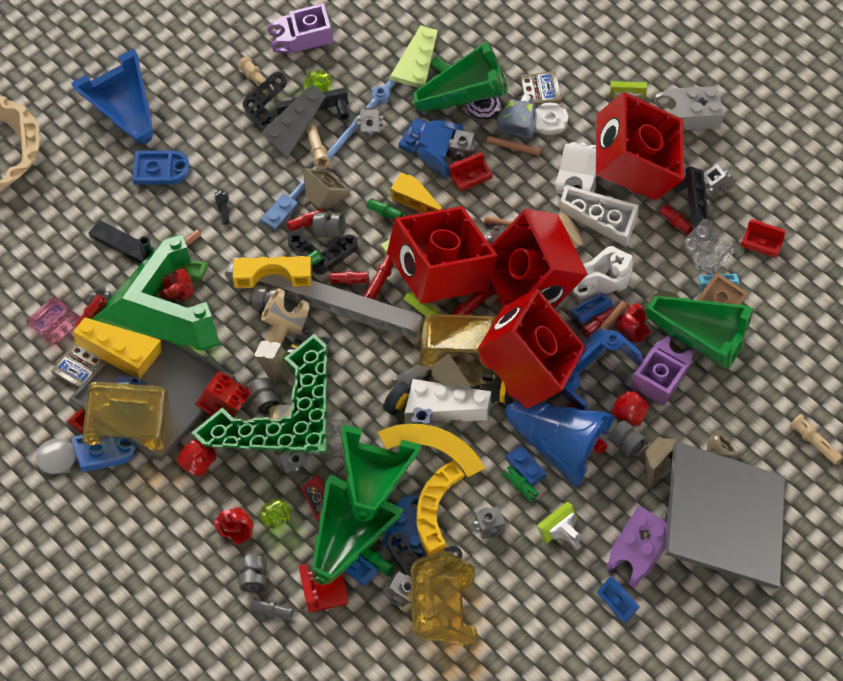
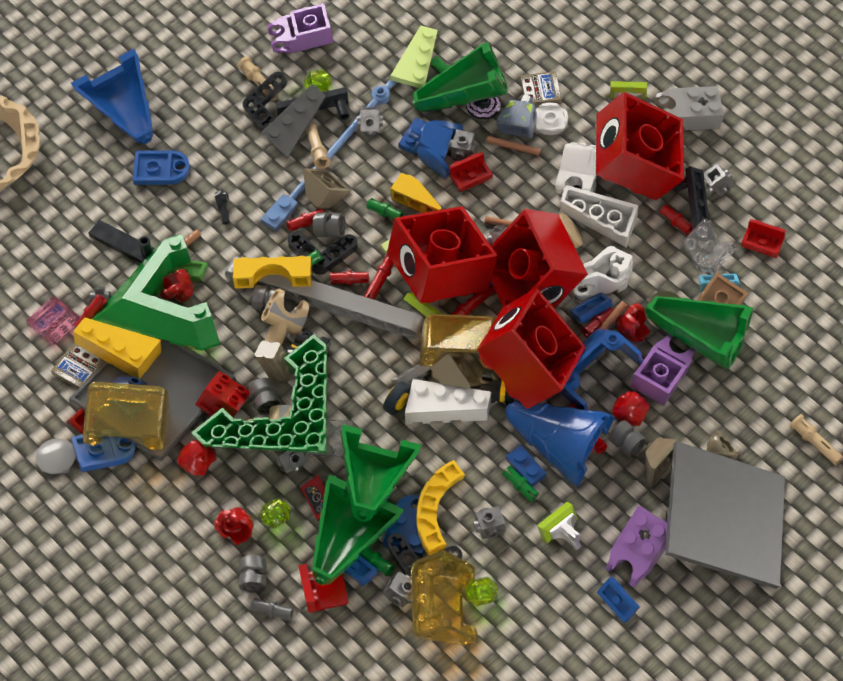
yellow tile [377,424,486,478] -> none
brick [411,407,433,426] -> none
none -> clear neon green head [465,577,498,606]

